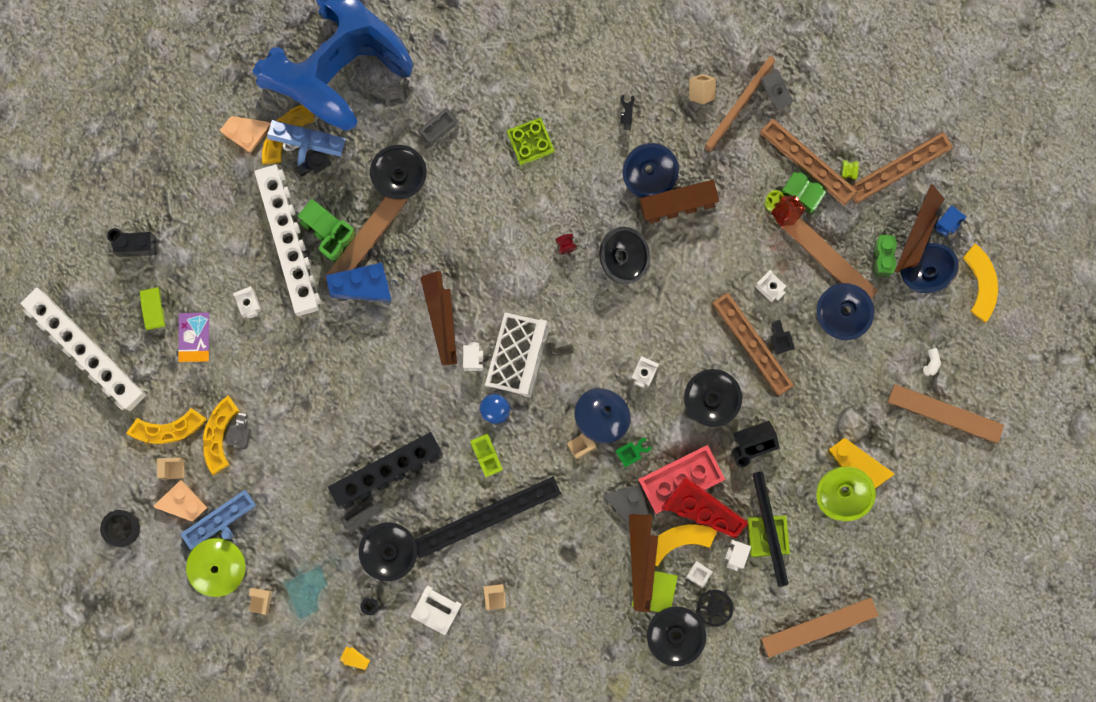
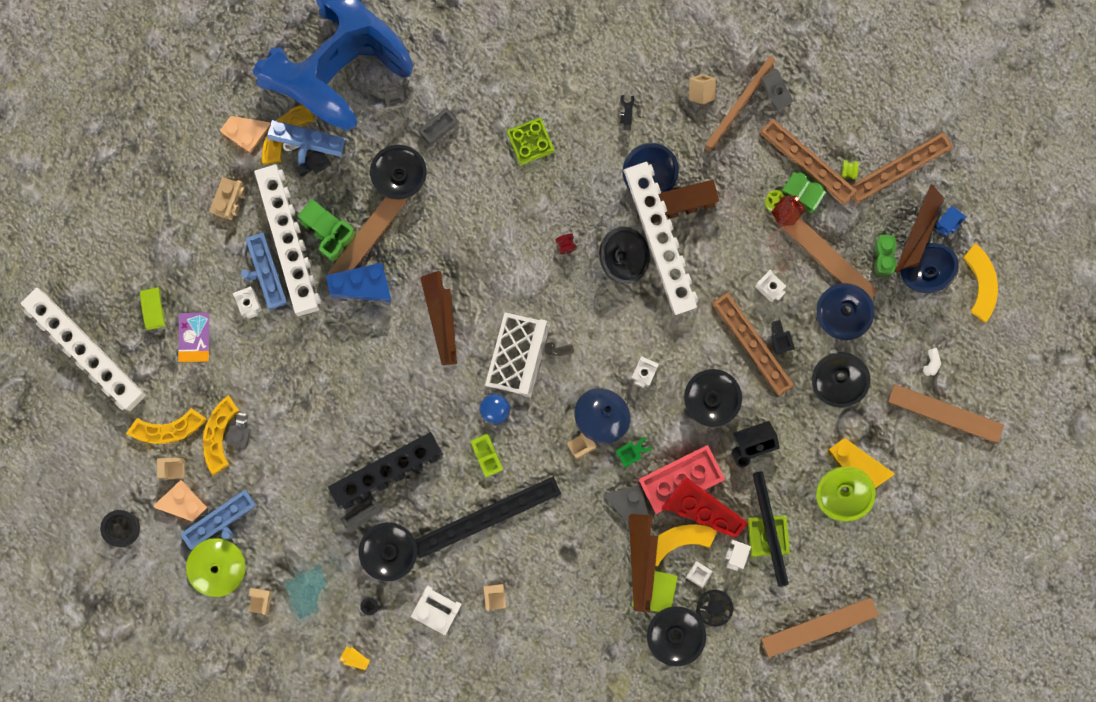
black hinge [107,228,156,257] -> none
white brick [463,342,483,371] -> none
none -> tan bracket [209,177,246,220]
none -> medium blue plate [241,232,288,310]
none -> white brick [623,162,698,315]
none -> black dish [812,352,871,408]

